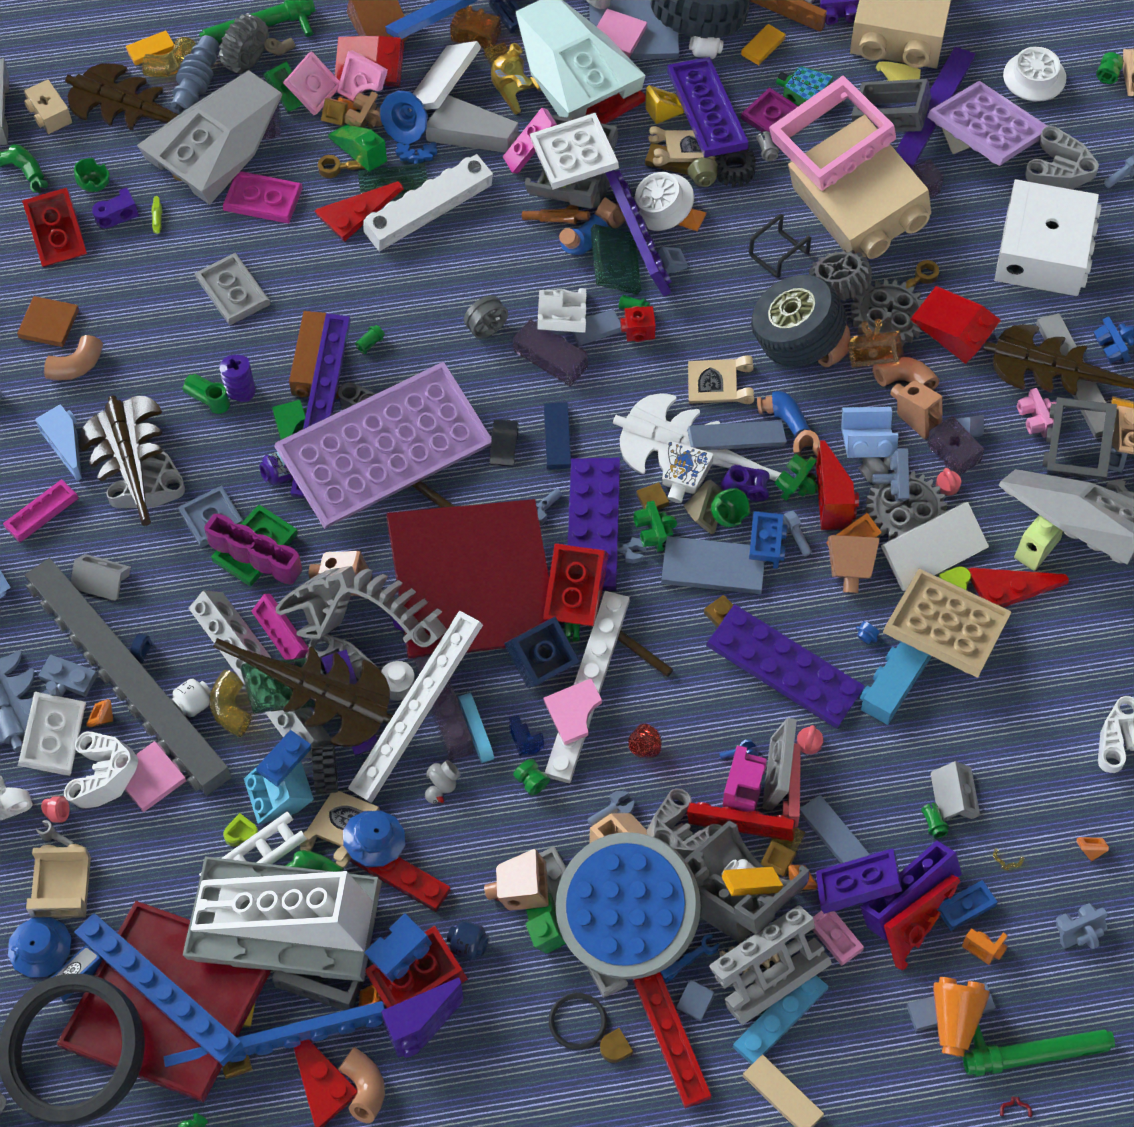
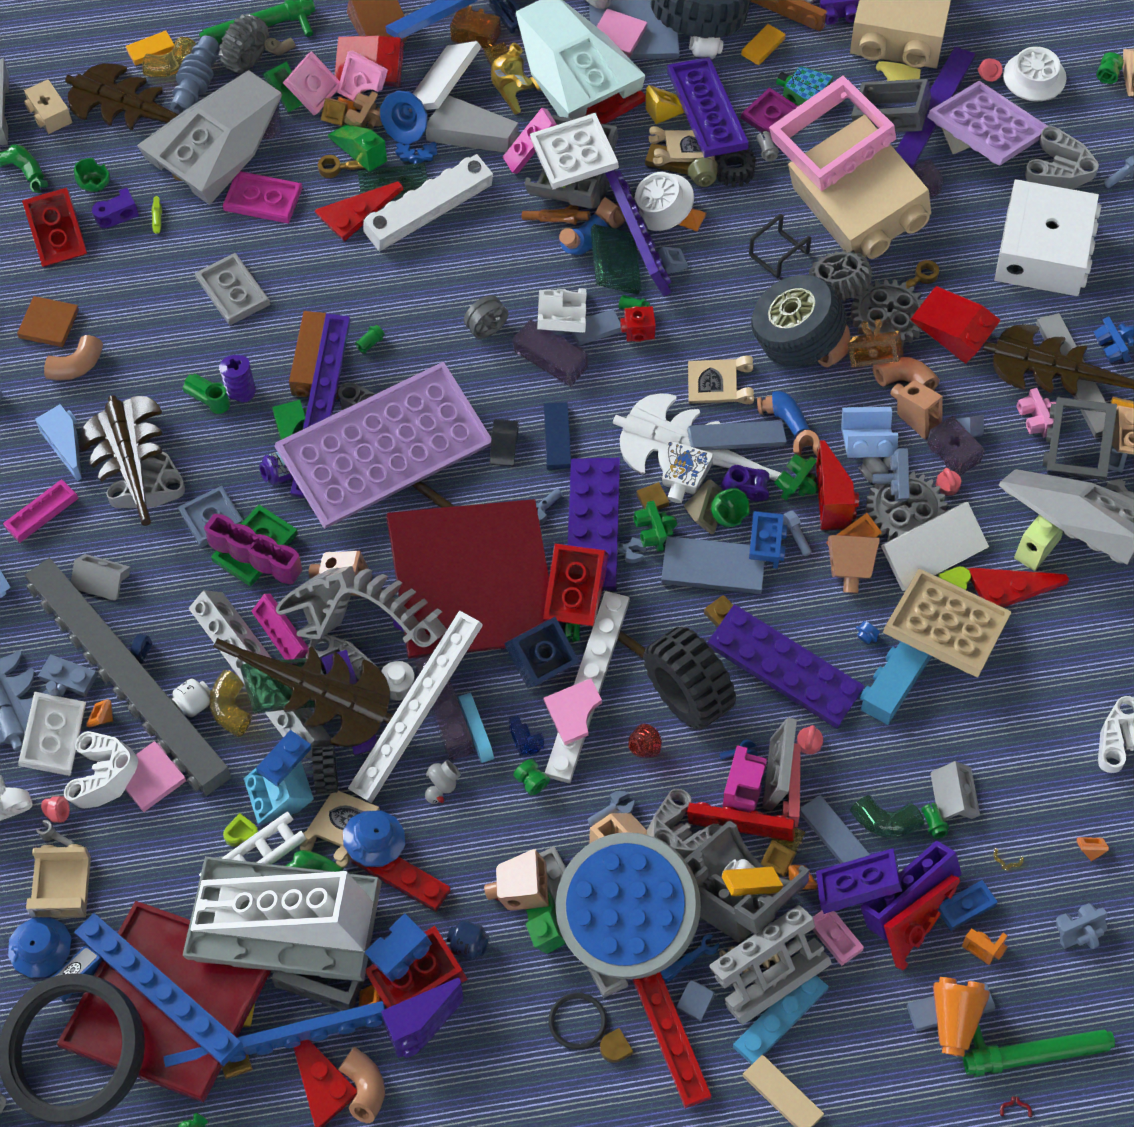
none -> black tyre [643,627,736,729]
none -> clear green cylinder [850,795,925,838]
none -> coral tile [977,58,1002,82]

